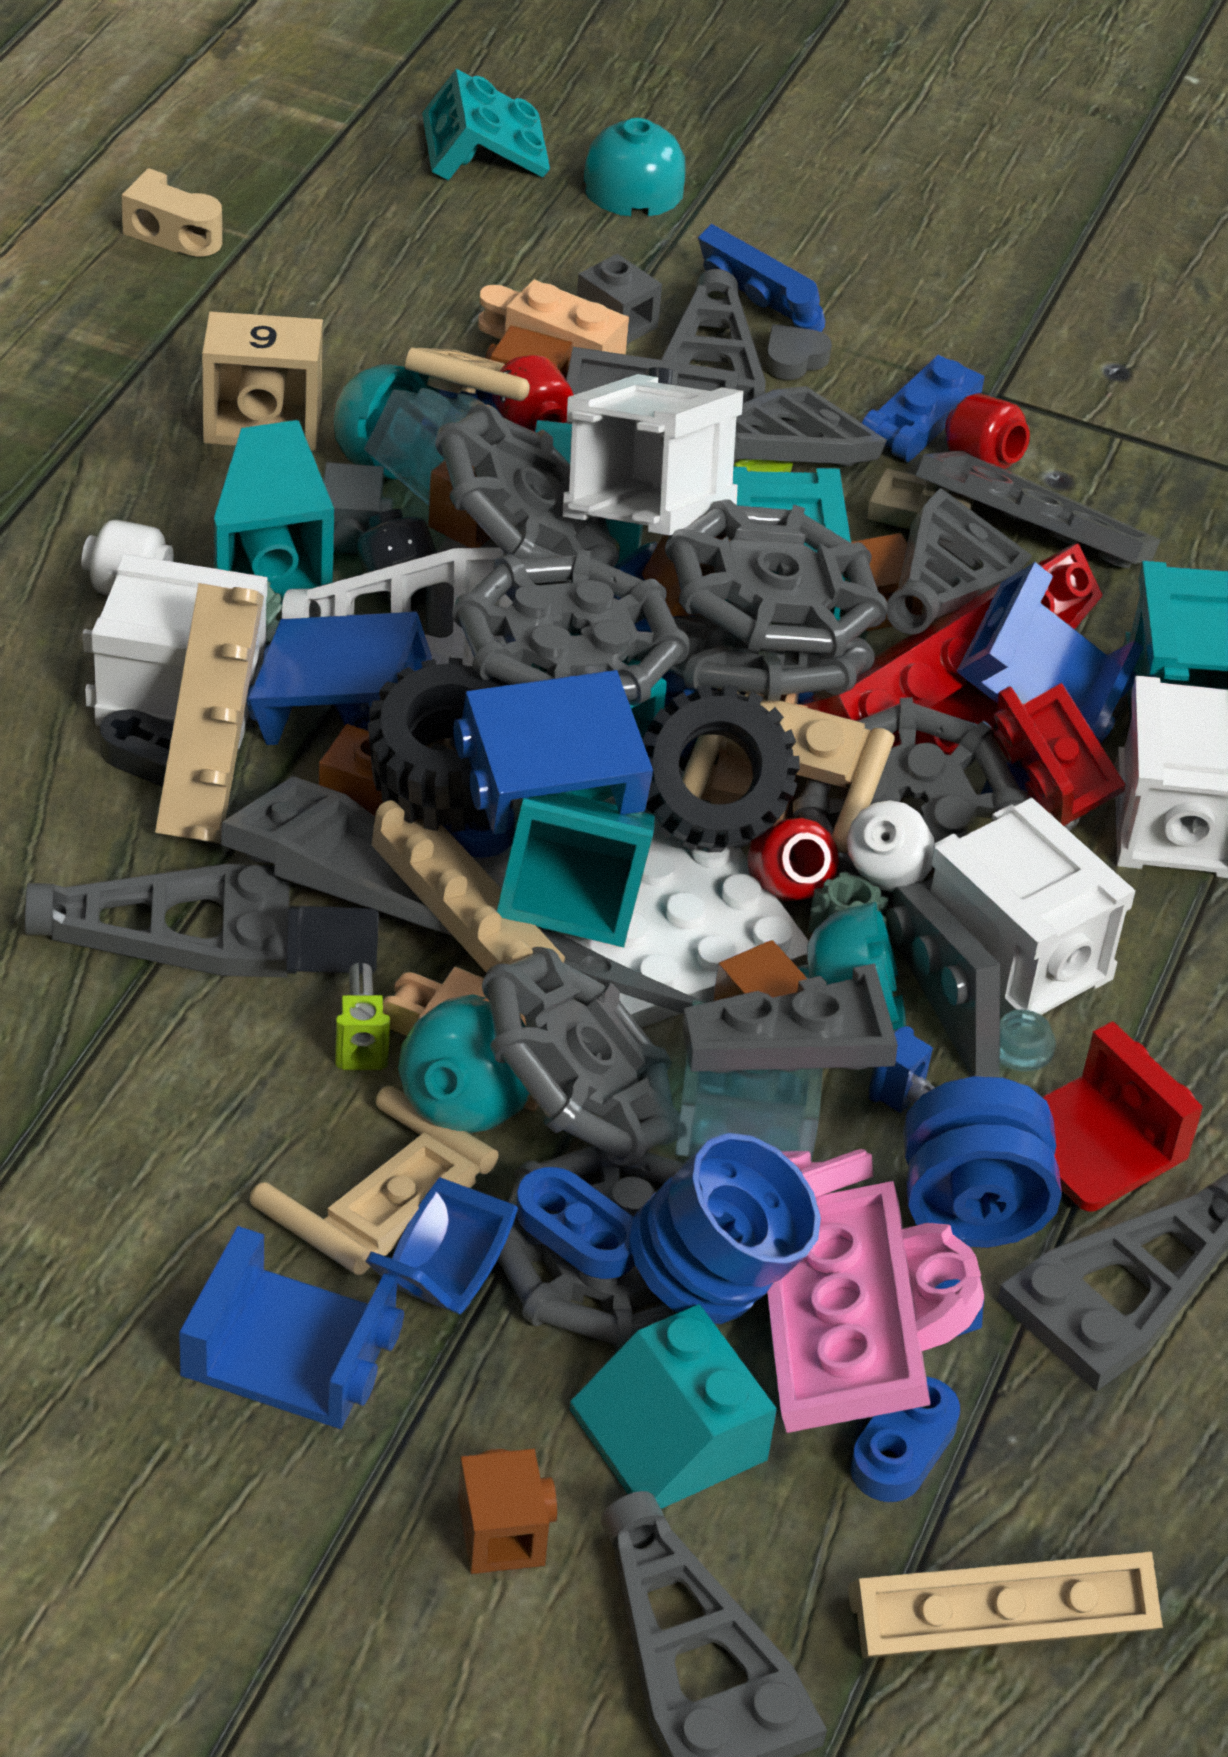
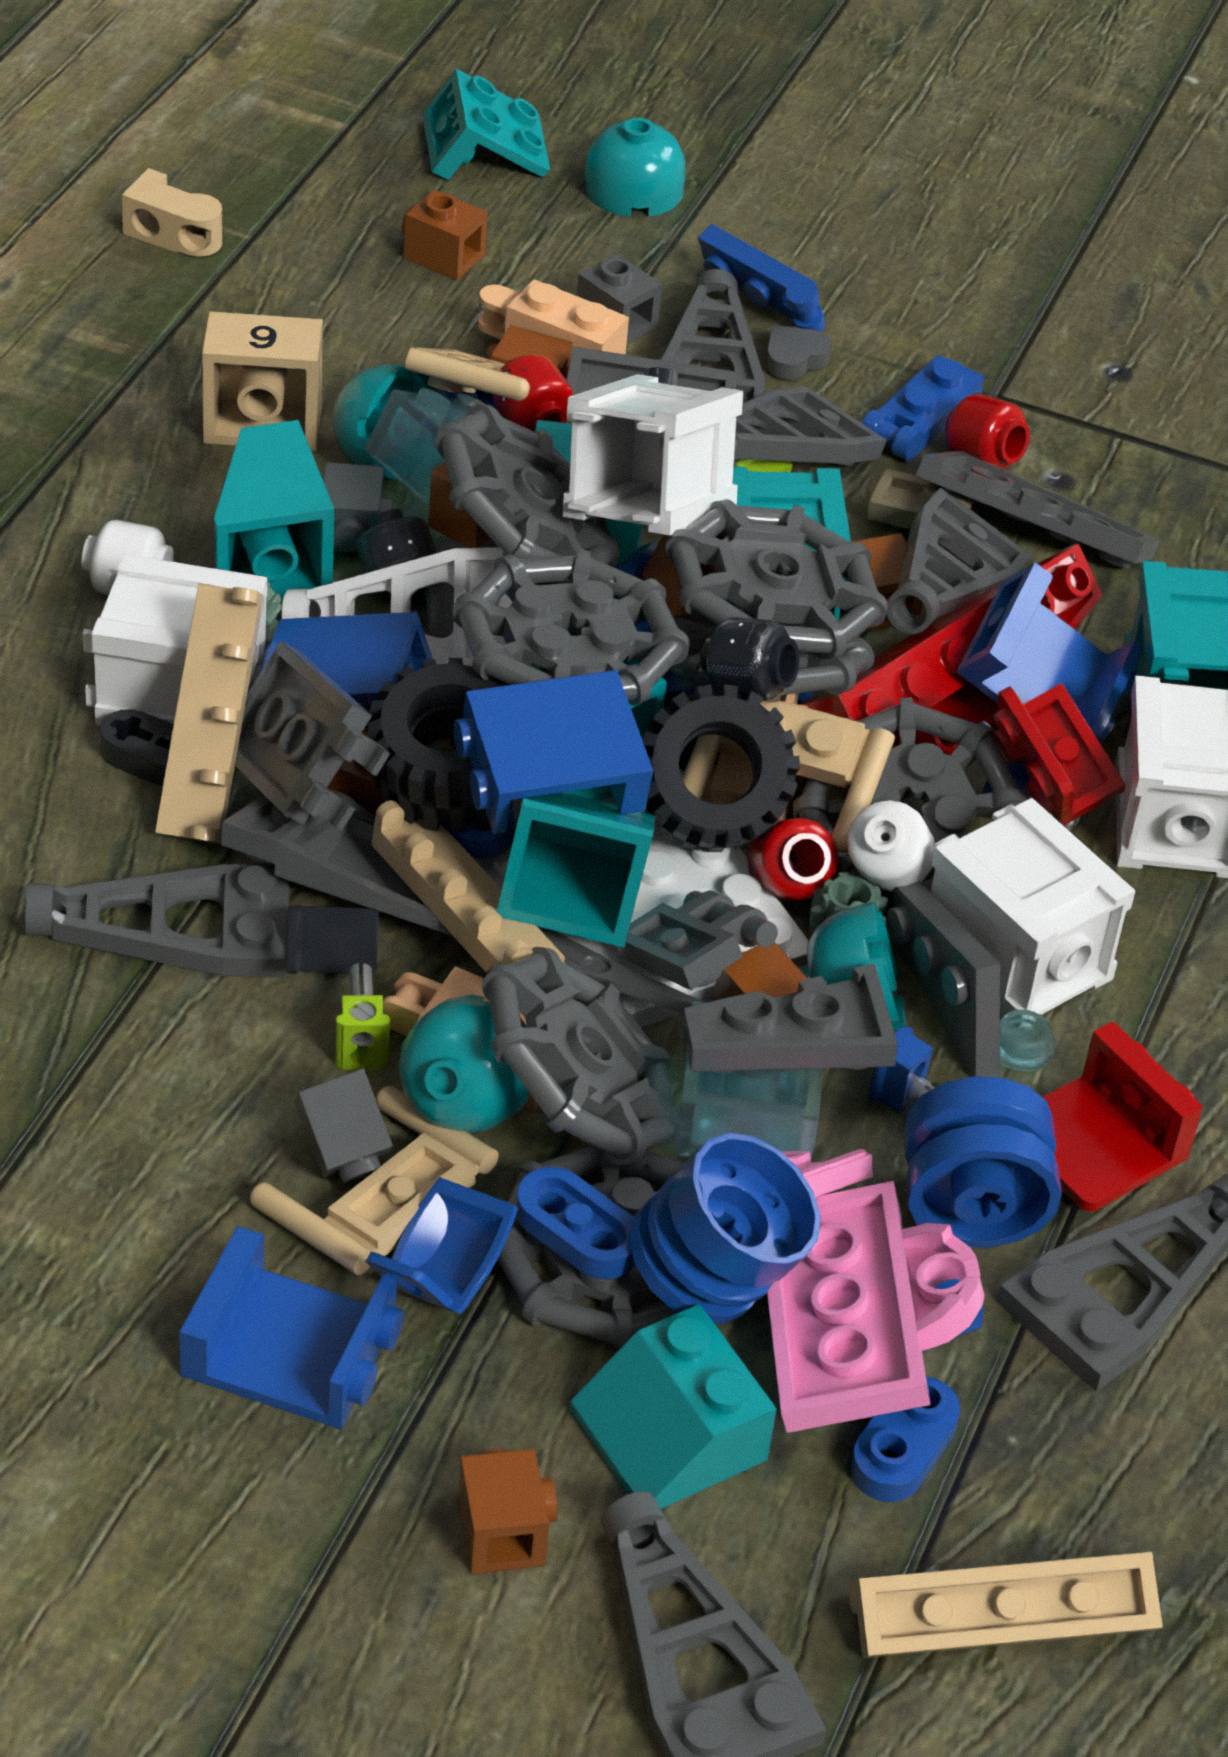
none -> dark grey tile [235,641,390,831]
none -> dark grey brick [294,1068,393,1183]
none -> dark orange brick [401,190,488,280]
none -> dark grey plate [615,890,778,990]
none -> black head [700,617,800,703]

